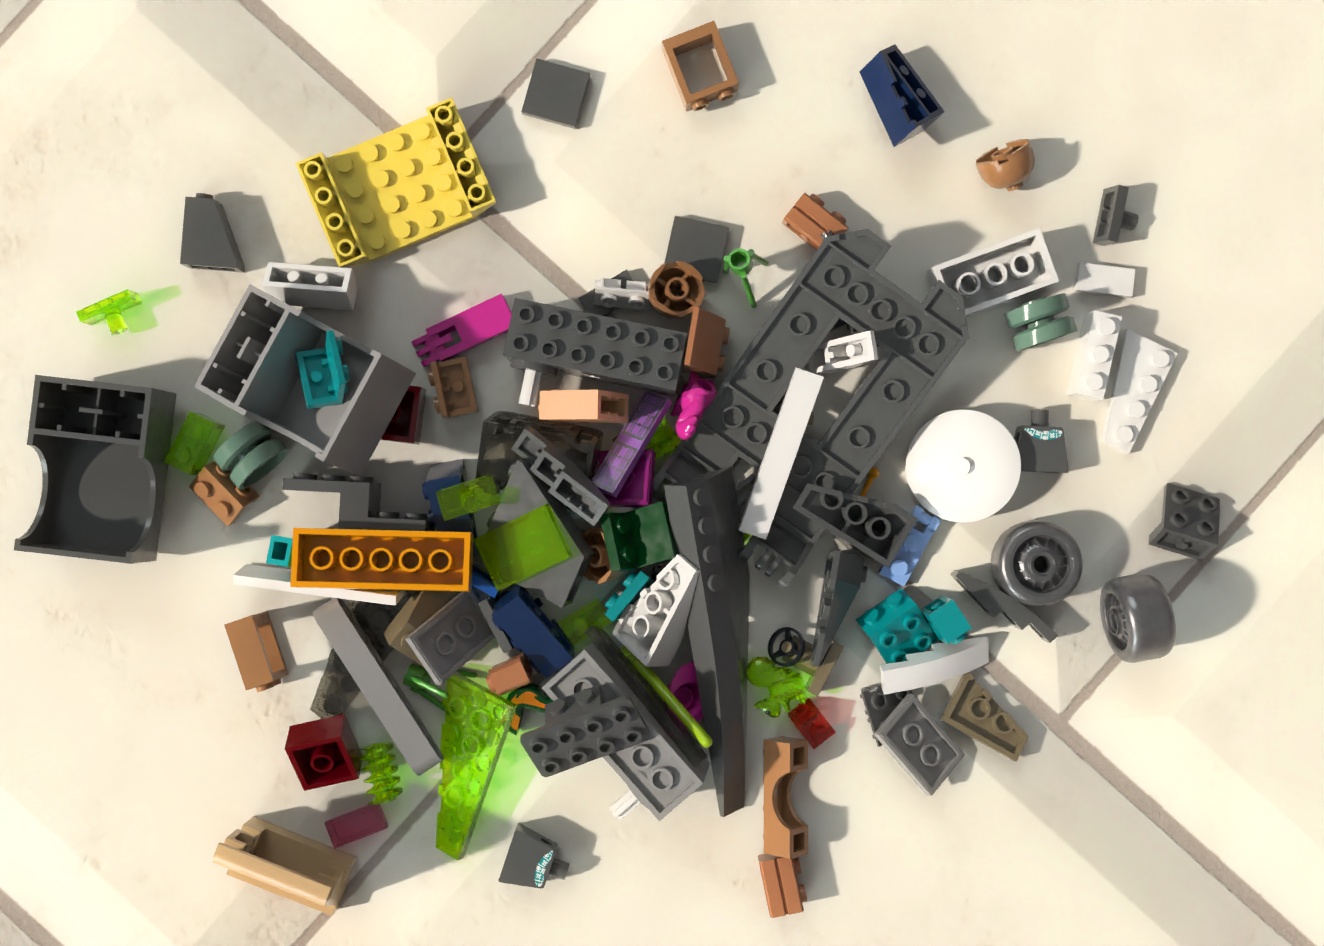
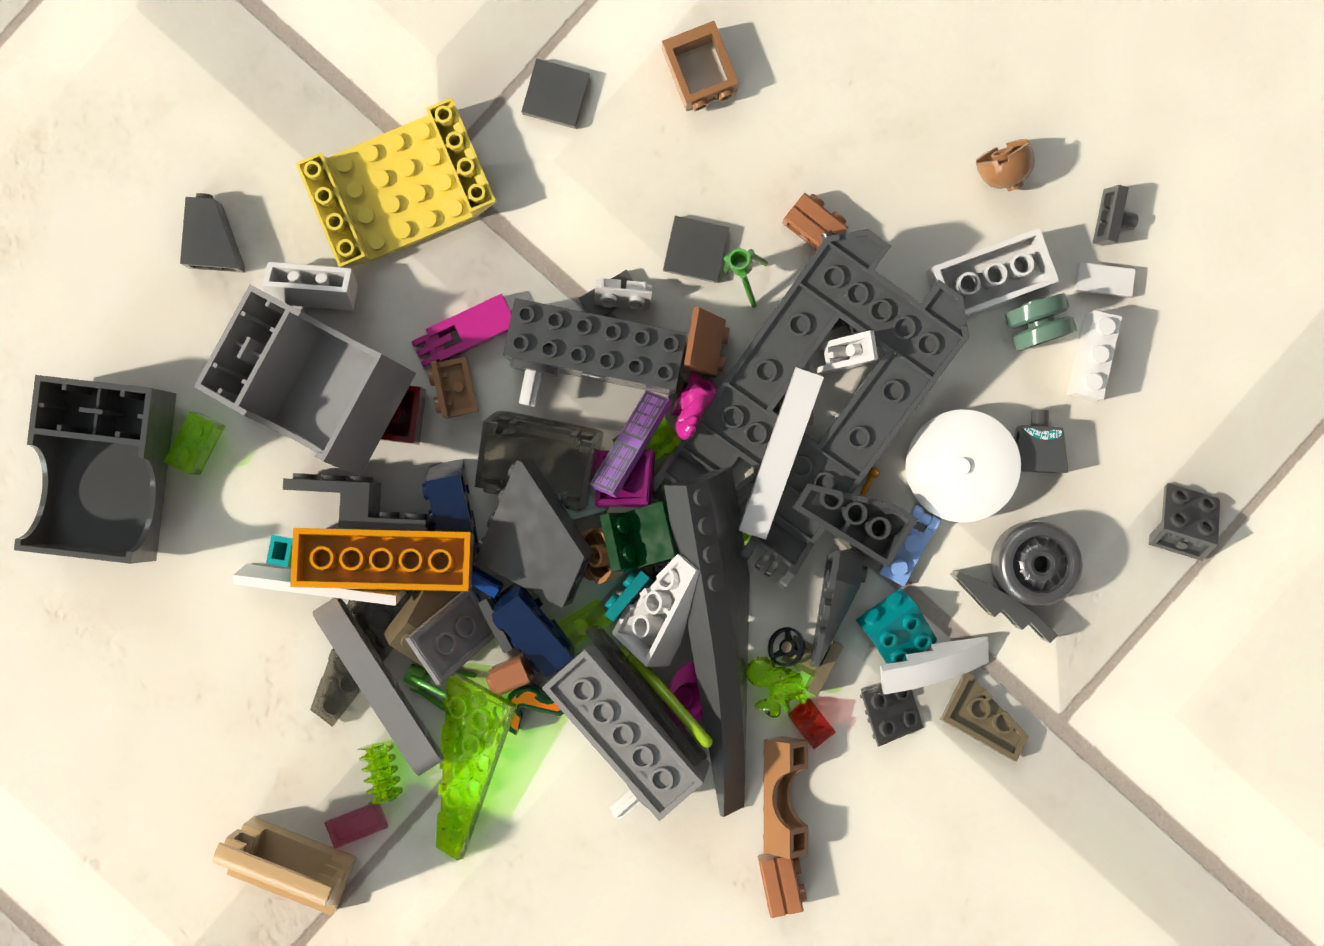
clear neon green tile [76,289,142,335] -> none
medium nougat bracket [189,461,260,526] -> none
sand green wheel [213,421,289,490] -> none
medium nougat window [224,611,289,692] -> none
dark red brick [284,714,363,791] -> none
teal bracket [296,330,350,409] -> none
clear neon green tile [435,474,500,521] -> none
clear neon green tile [473,503,573,591] -> none
dark grey torso [498,823,570,889] -> none
dark grey slope [511,425,611,526] -> none
dark grey bracket [520,685,650,777] -> none
light nougat brick [538,390,629,423] -> none
medium nougat cylinder [648,261,705,319] -> none
dark blue wedge [859,44,945,147] -> none
light grey tile [874,694,965,796] -> none
teal brick [920,595,972,645] -> none
flat silver wheel [1100,573,1176,663] -> none
white wing [1101,329,1178,454] -> none

